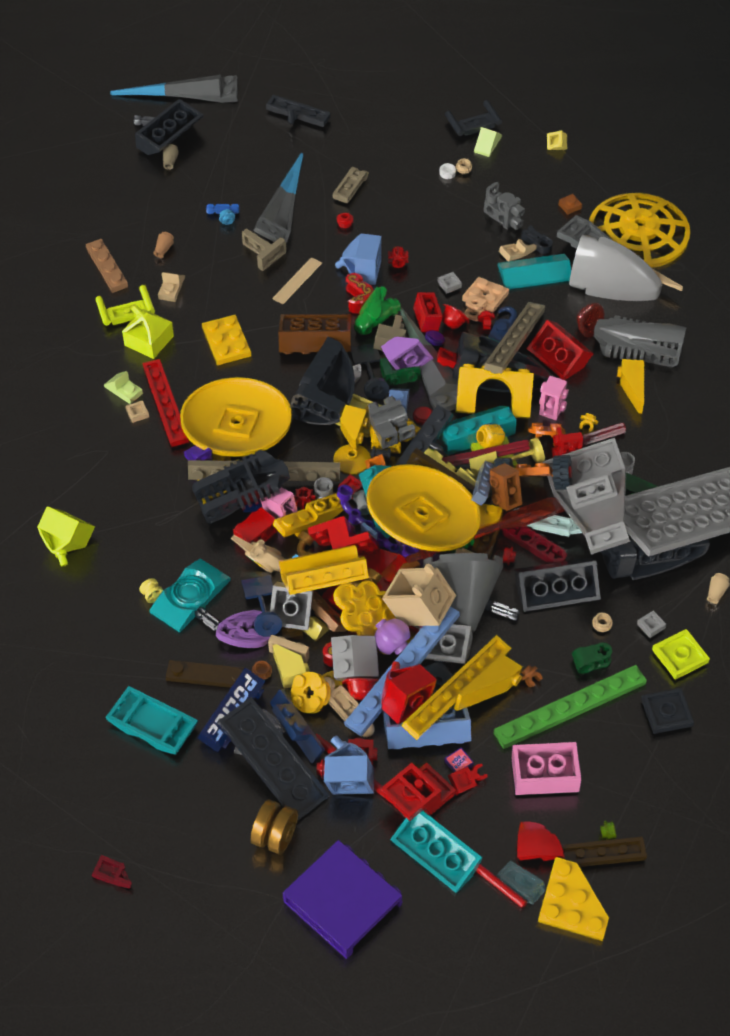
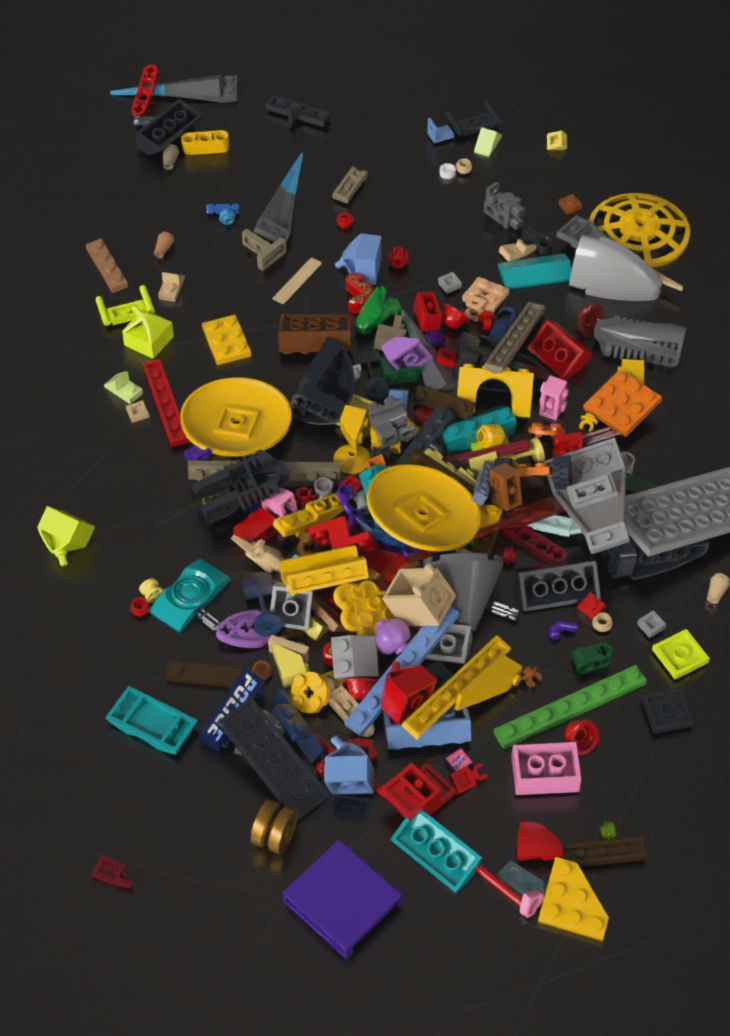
none -> red plate [130,598,150,616]
none -> red beam [131,65,159,118]
none -> yellow beam [181,130,229,155]
none -> blue axle [372,527,405,549]
none -> dark brown plate [412,385,476,421]
none -> medium blue bracket [428,118,454,143]
none -> bright pink tile [520,889,544,918]
none -> dark purple arm [548,620,578,640]
none -> red hat [564,720,600,756]
none -> red plate [577,592,606,621]
none -> orange plate [583,370,662,437]

